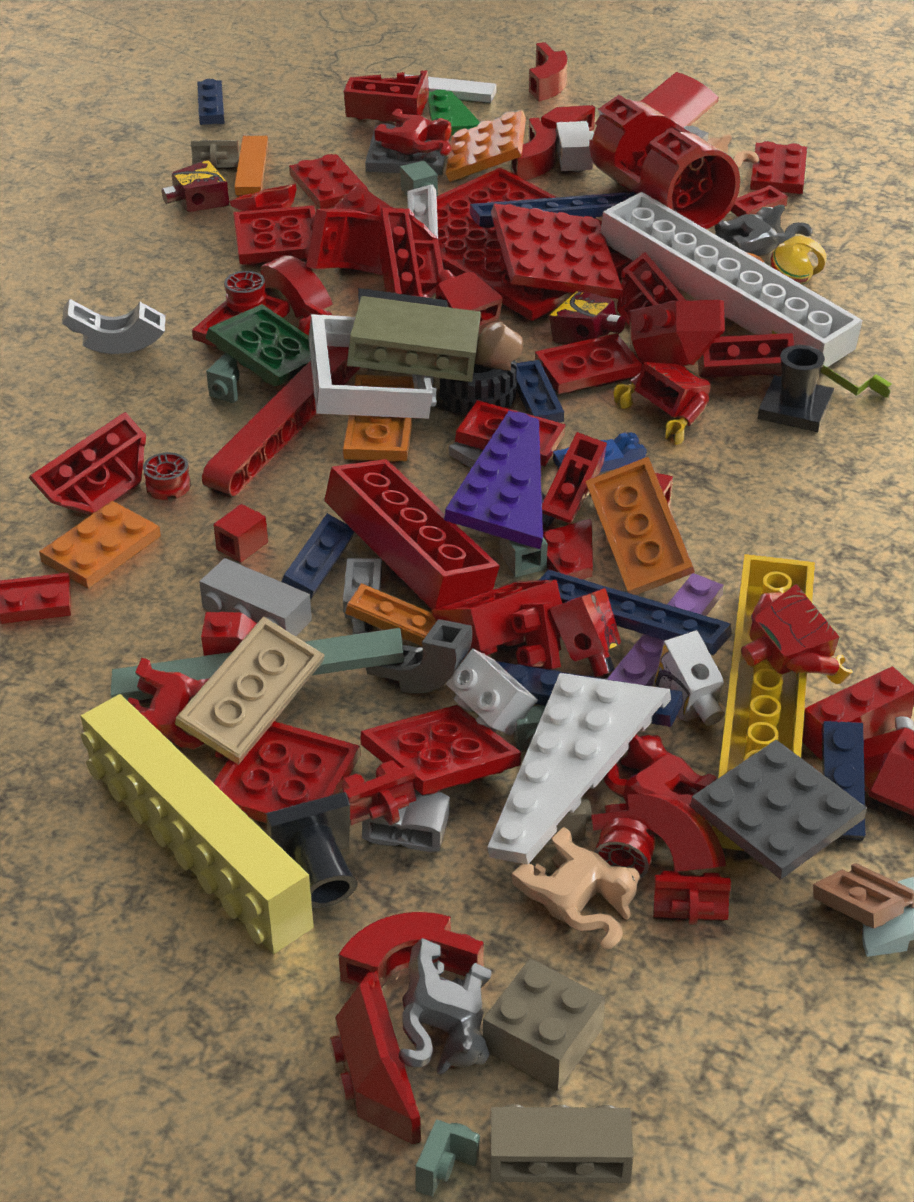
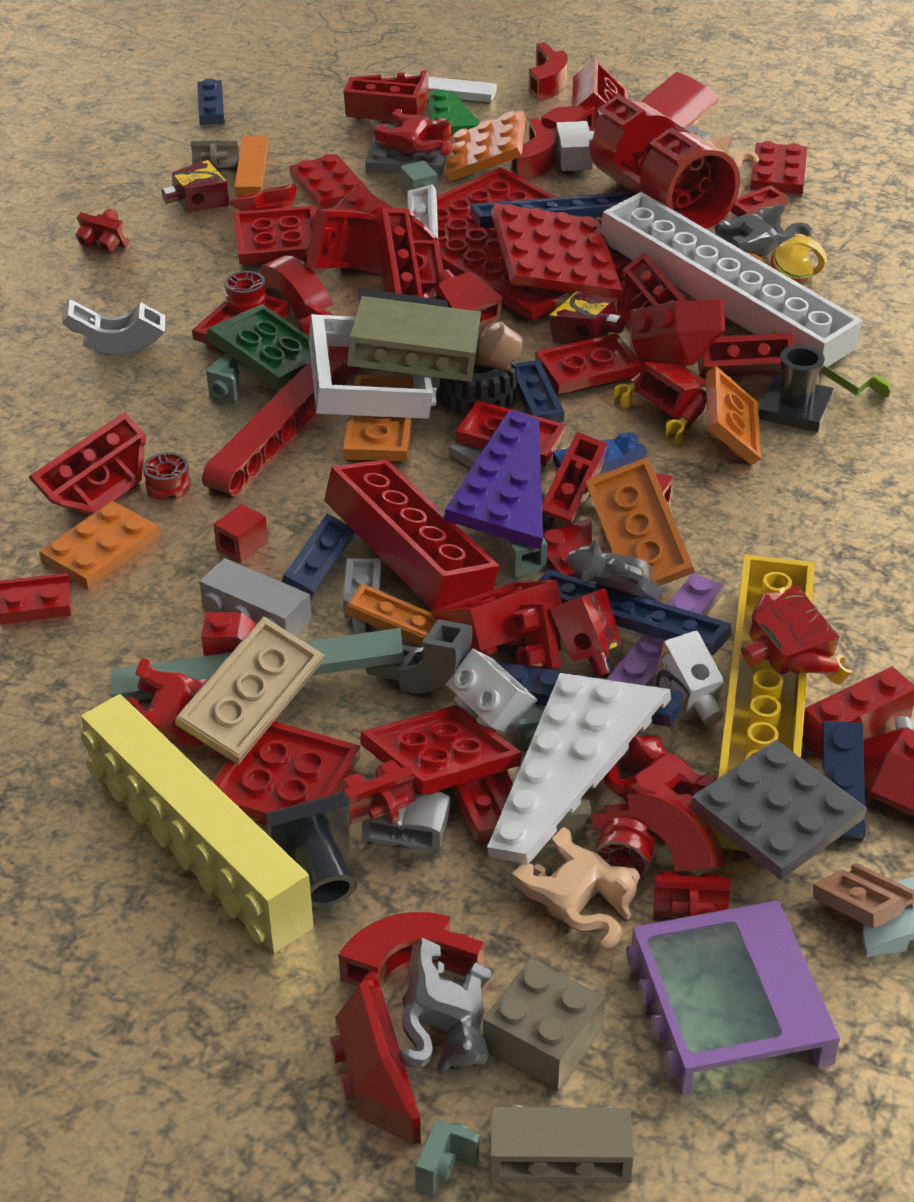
none -> red hips [75,209,129,254]
none -> red plate [451,770,513,842]
none -> dark grey animal [566,540,663,602]
none -> red slope [572,58,628,128]
none -> panel [626,900,840,1095]
none -> orange plate [706,365,761,466]

